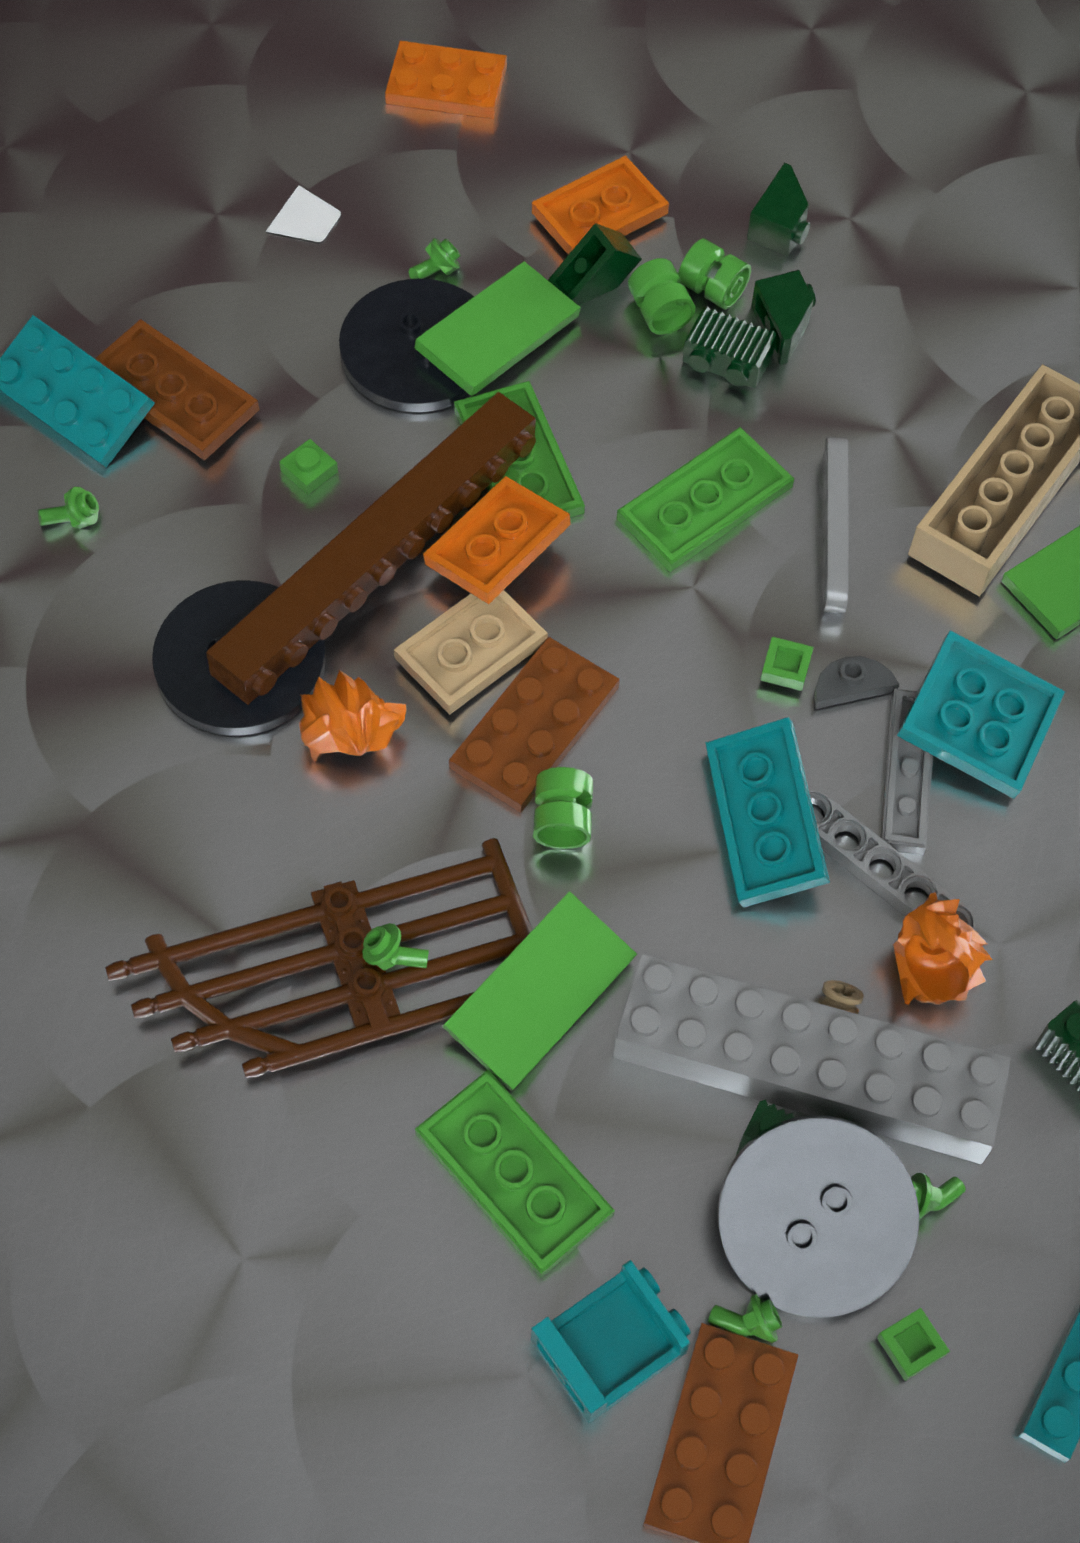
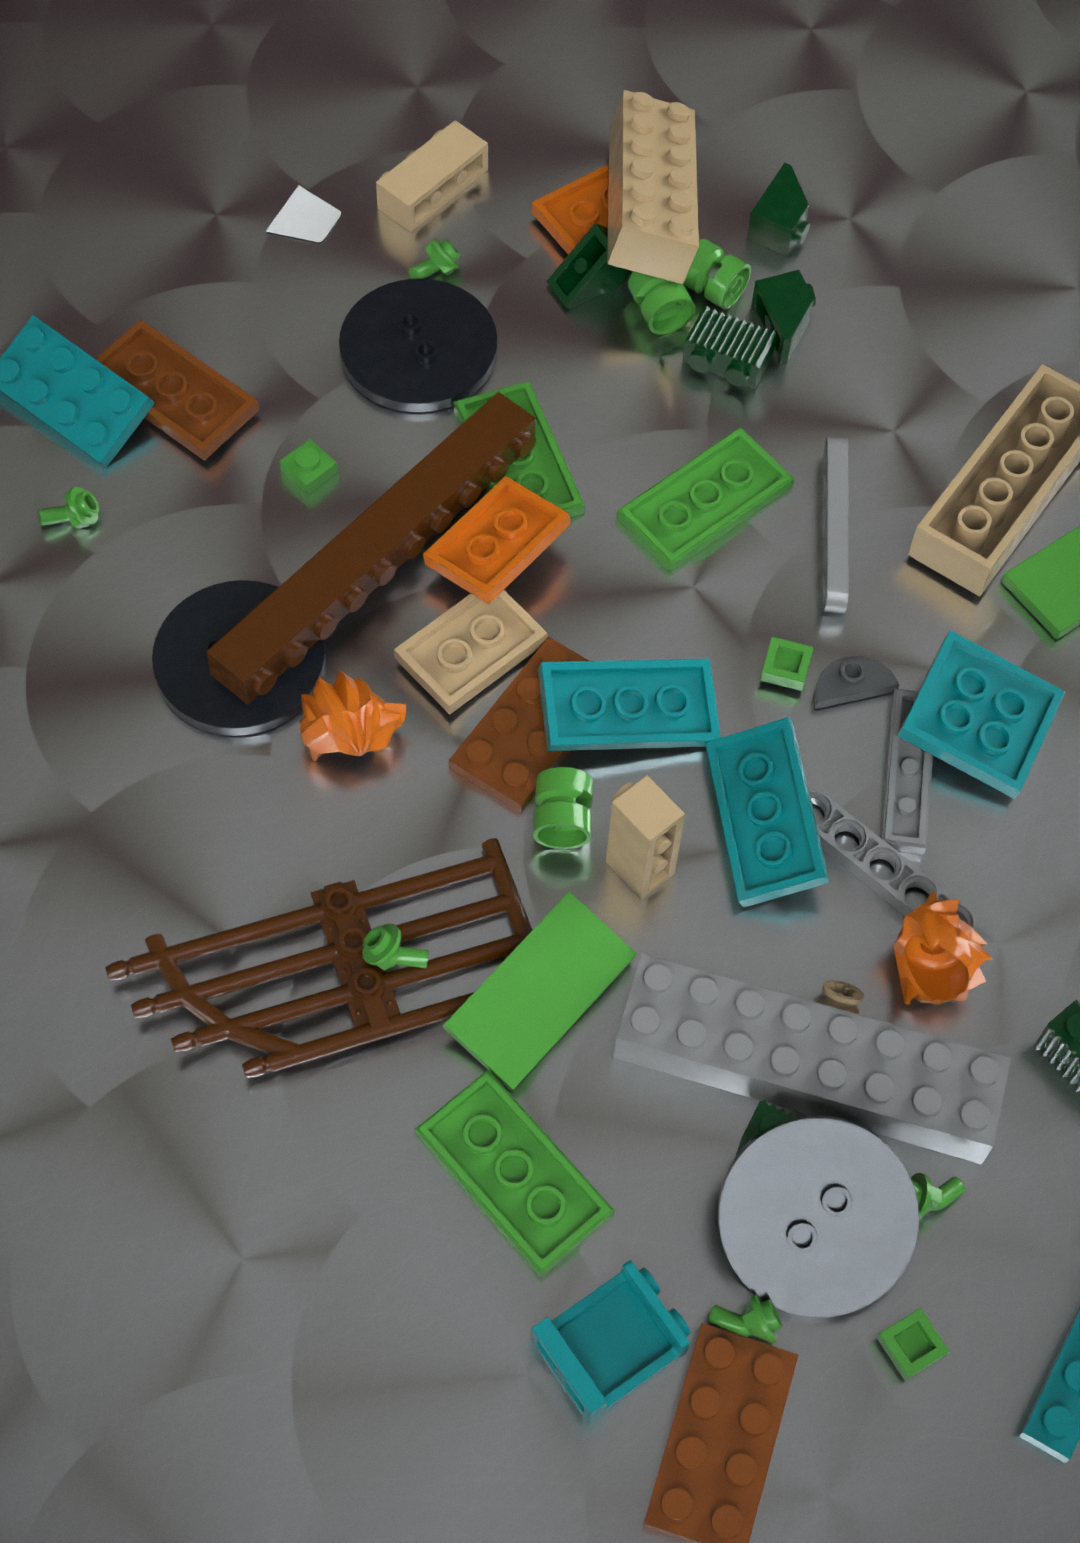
orange plate [385,41,507,119] -> none
bright green tile [414,261,581,396] -> none
none -> tan brick [376,120,488,233]
none -> teal plate [538,659,721,751]
none -> tan brick [606,775,685,900]
none -> tan brick [607,90,699,284]

